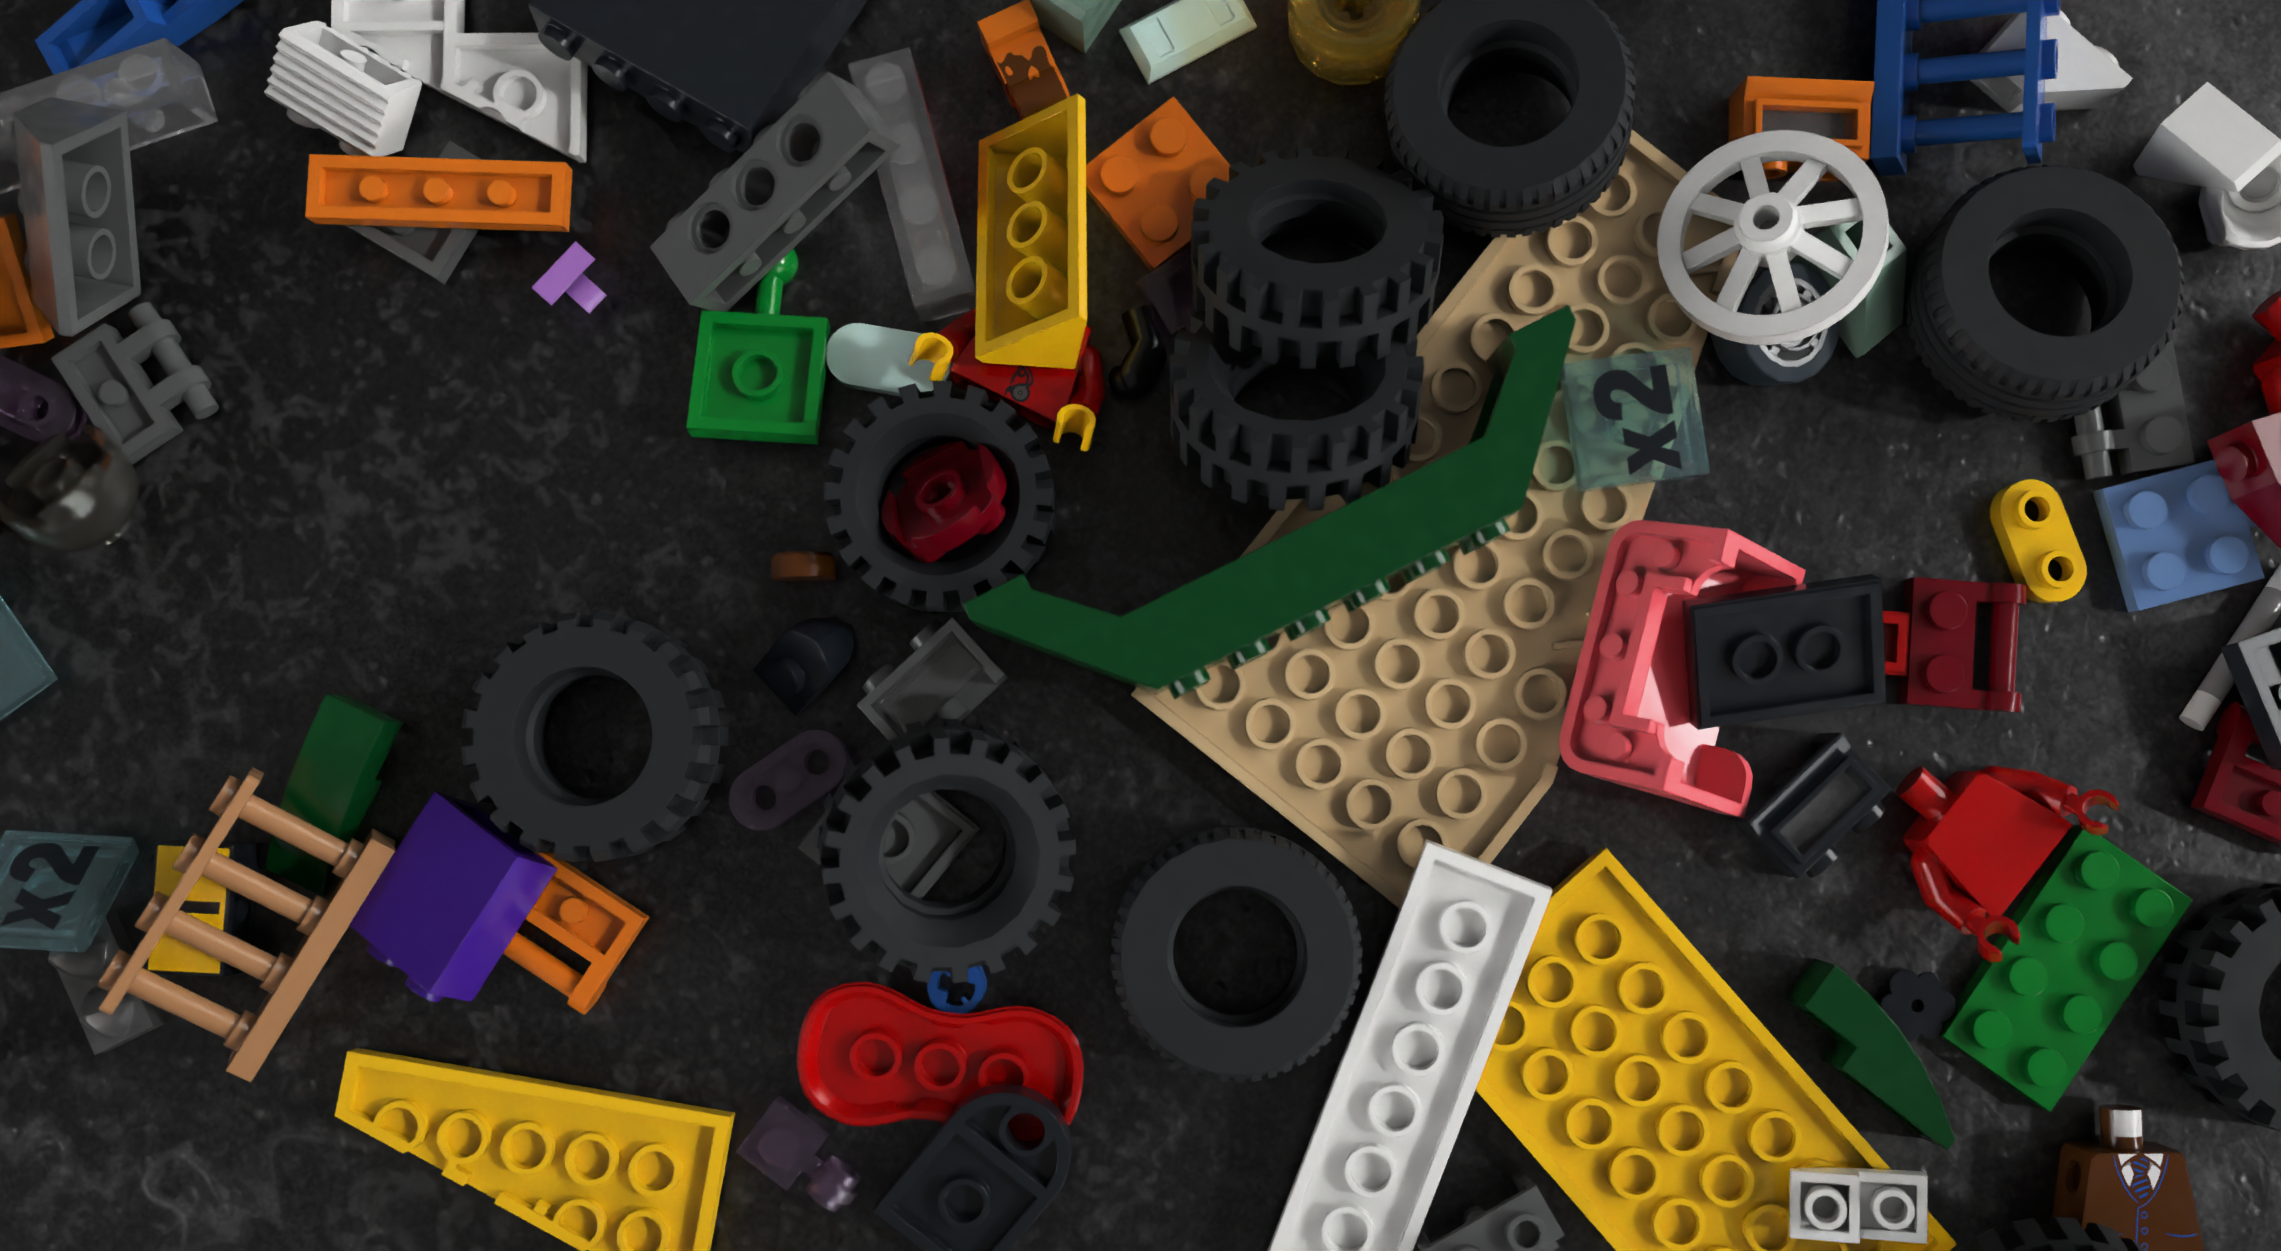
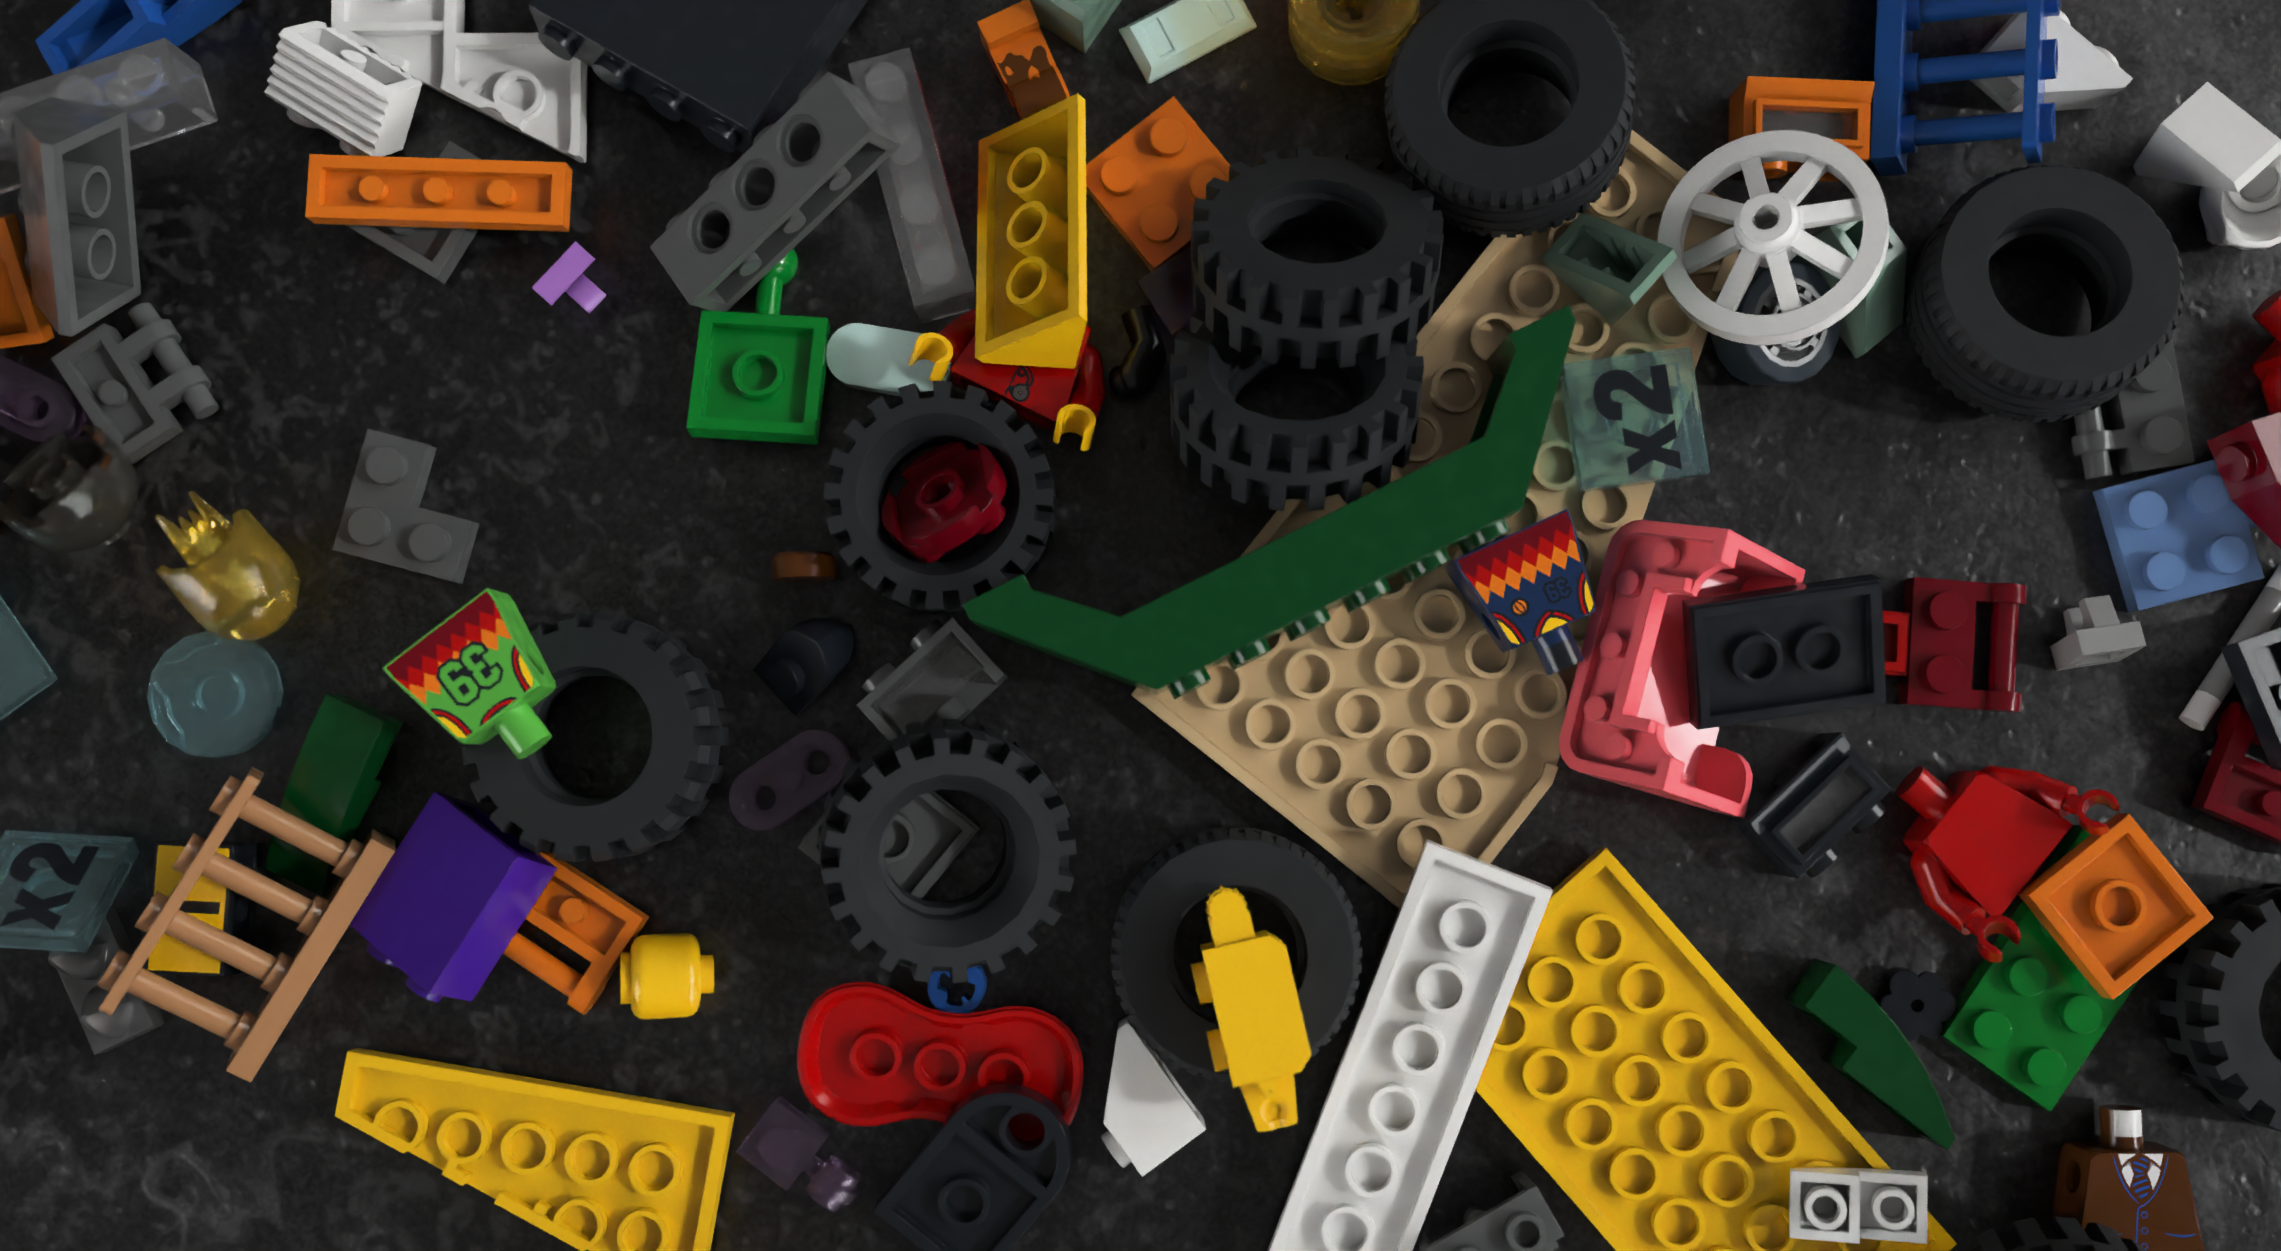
yellow plate [1990,479,2087,604] -> none
none -> clear light blue tile [147,631,284,758]
none -> clear yellow helmet [156,491,301,641]
none -> dark grey plate [332,428,479,584]
none -> torso [383,588,556,760]
none -> yellow head [620,933,714,1020]
none -> white slope [1101,1016,1206,1177]
none -> yellow hinge [1191,885,1311,1132]
none -> torso [1444,509,1596,676]
none -> sand green slope [1541,212,1678,325]
none -> orange plate [2018,813,2214,1000]
none -> light grey tile [2050,595,2147,671]

